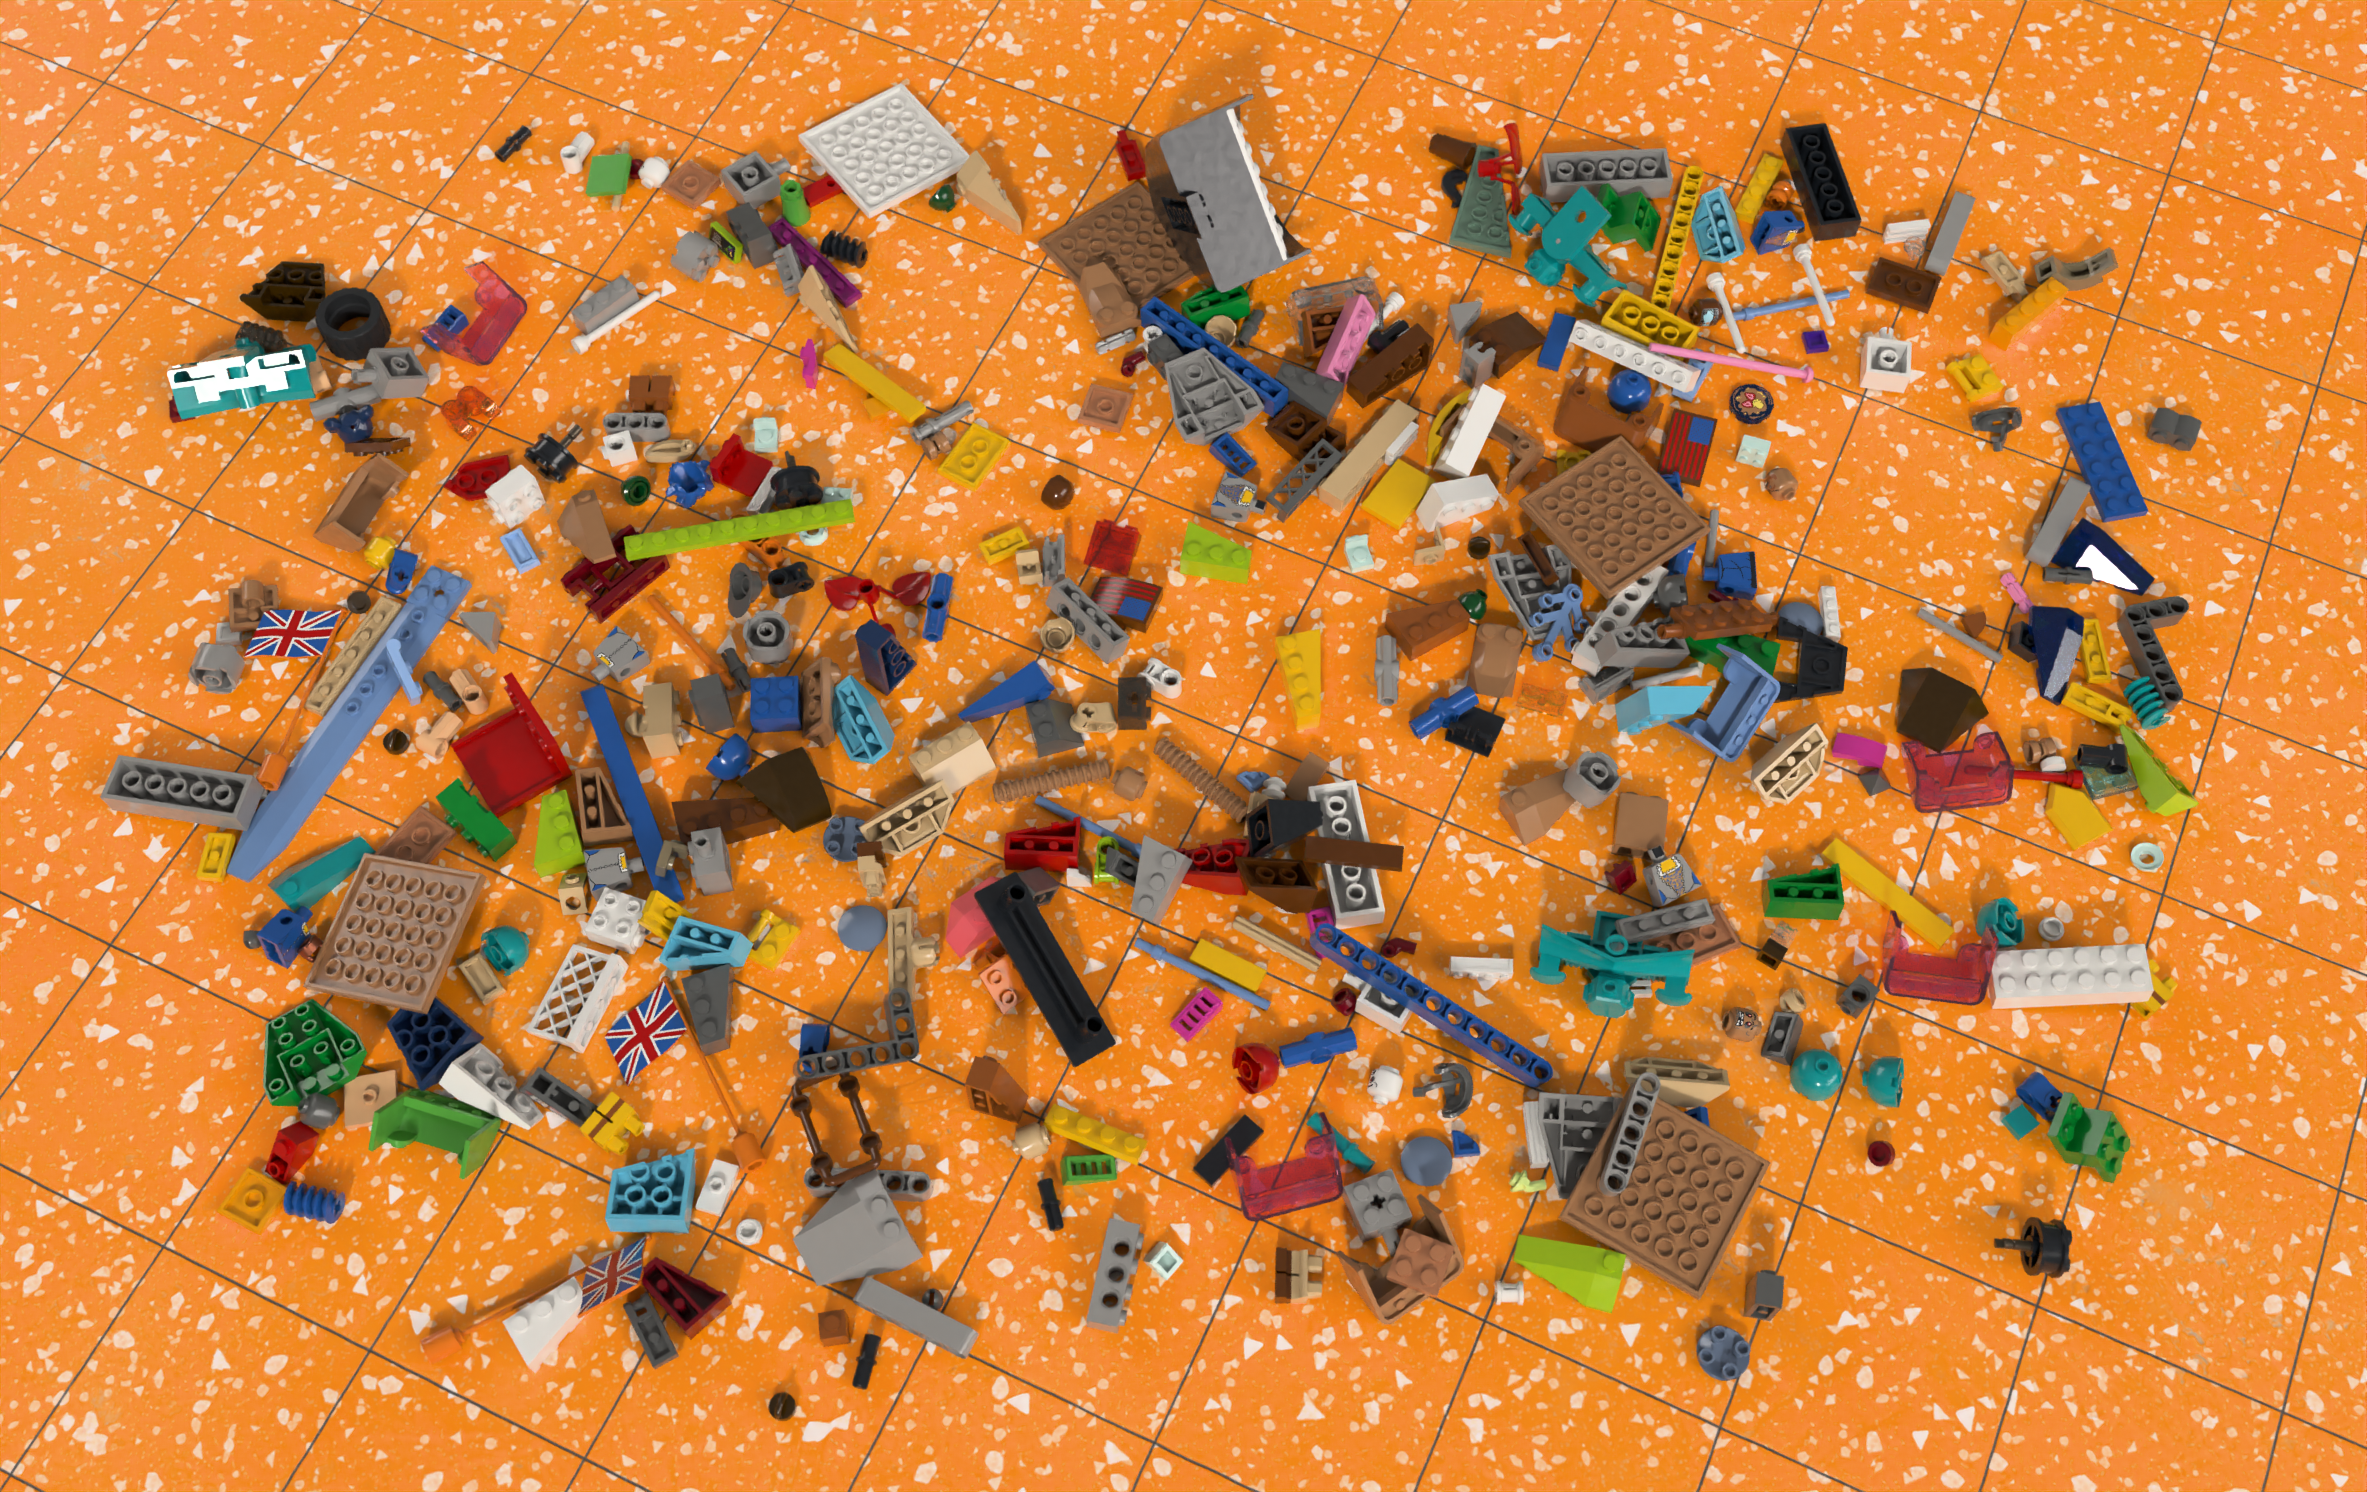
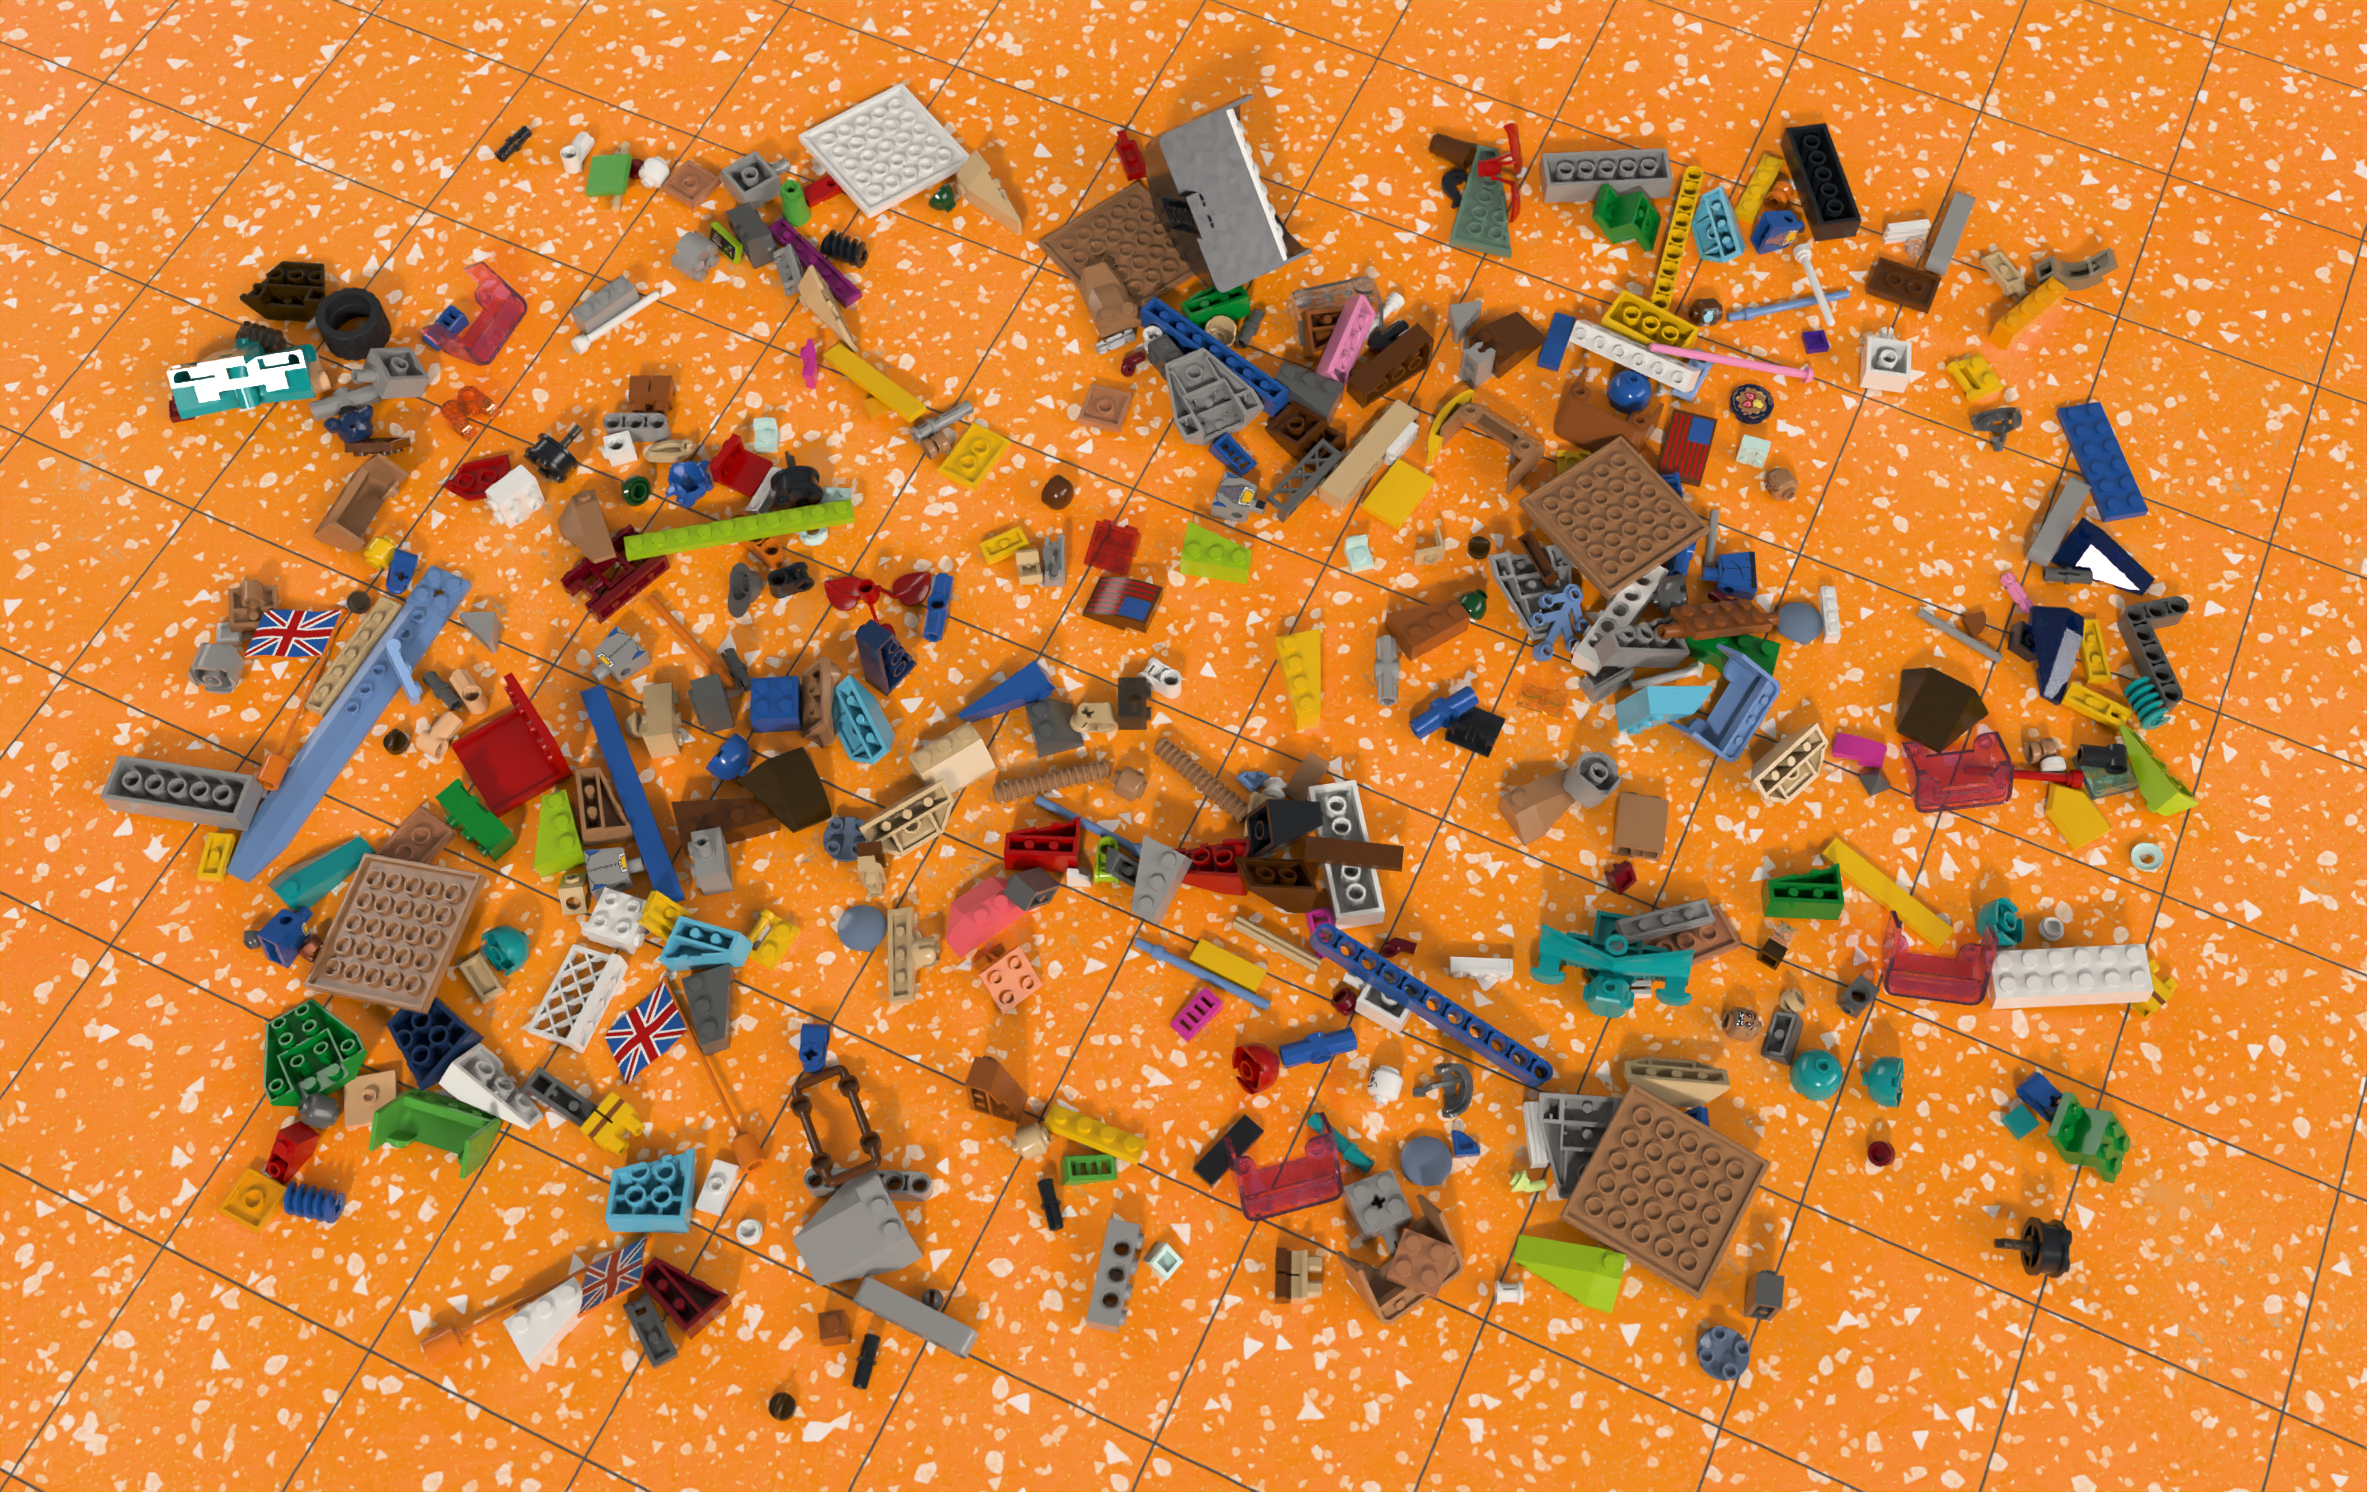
light blue tile [499,528,541,575] -> none
dark tan bracket [655,840,688,877] -> none
light grey brick [743,610,794,664] -> none
dark grey beam [793,988,919,1080] -> none
black piece [974,872,1116,1068] -> none
tan hair [1040,616,1075,653] -> none
light grey brick [1045,577,1130,665] -> none
white wedge [1415,474,1499,533] -> none
white wedge [1433,384,1506,480] -> none
medium nougat slope [1466,623,1523,699] -> none
teal piece [1508,186,1628,307] -> none
light grey beam [1599,1072,1661,1197] -> none
torso [1642,845,1702,907] -> none
white piece [1706,272,1746,354] -> none
black wing [1774,617,1848,703] -> none
dark grey brick [2146,408,2202,451] -> none

